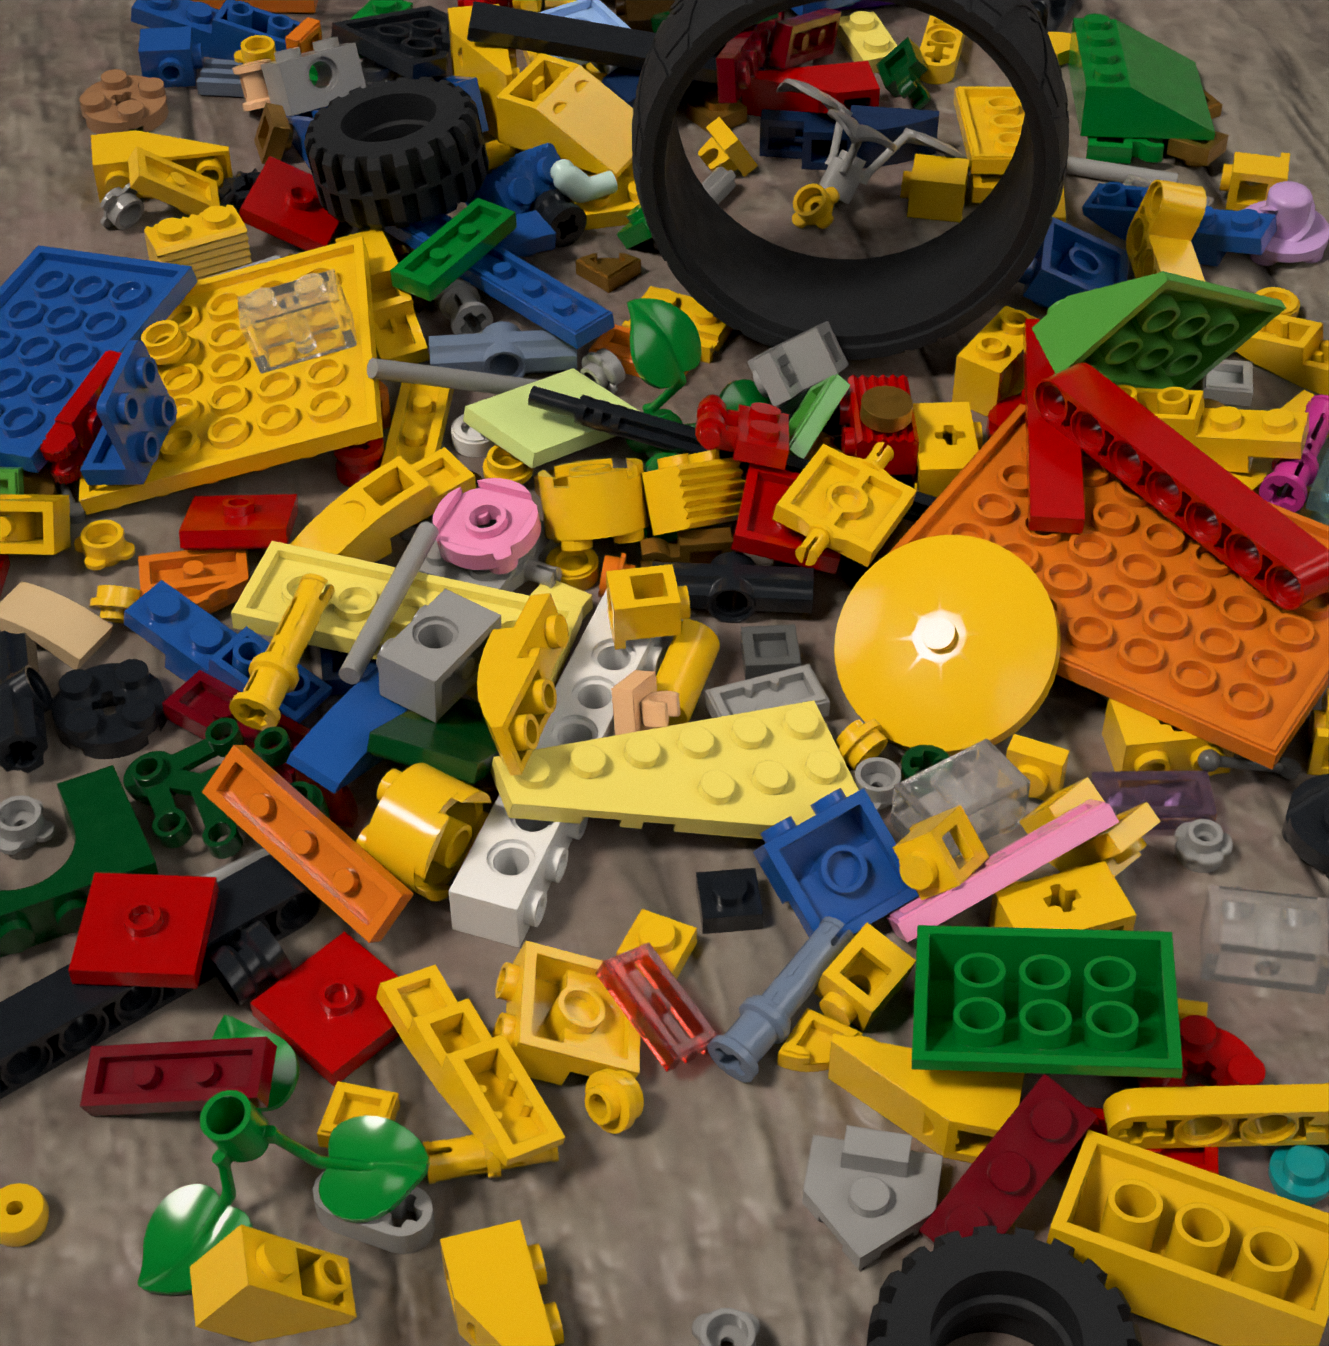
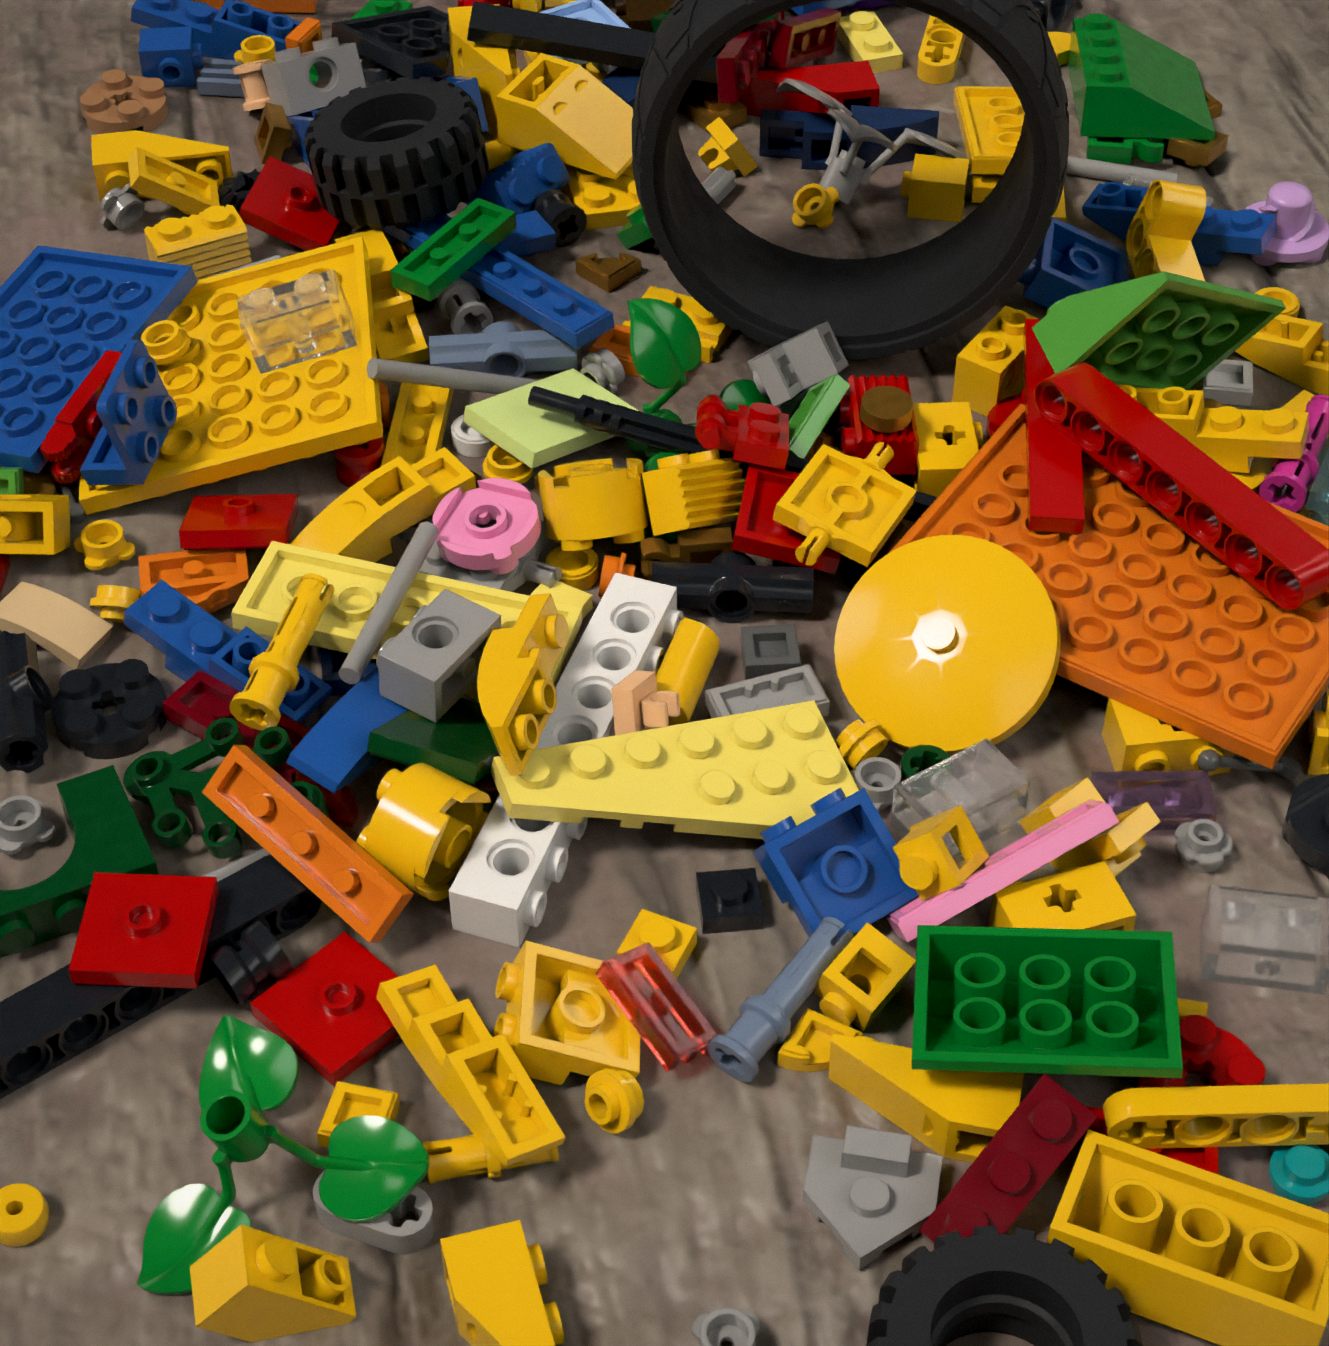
dark red plate [79,1036,277,1116] -> none
light aqua arm [550,159,618,203] -> none
yellow brick [606,564,690,650] -> none
dark green plate [876,37,931,110] -> none
yellow plate [1001,734,1070,801] -> none
yellow brick [1219,152,1290,211] -> none

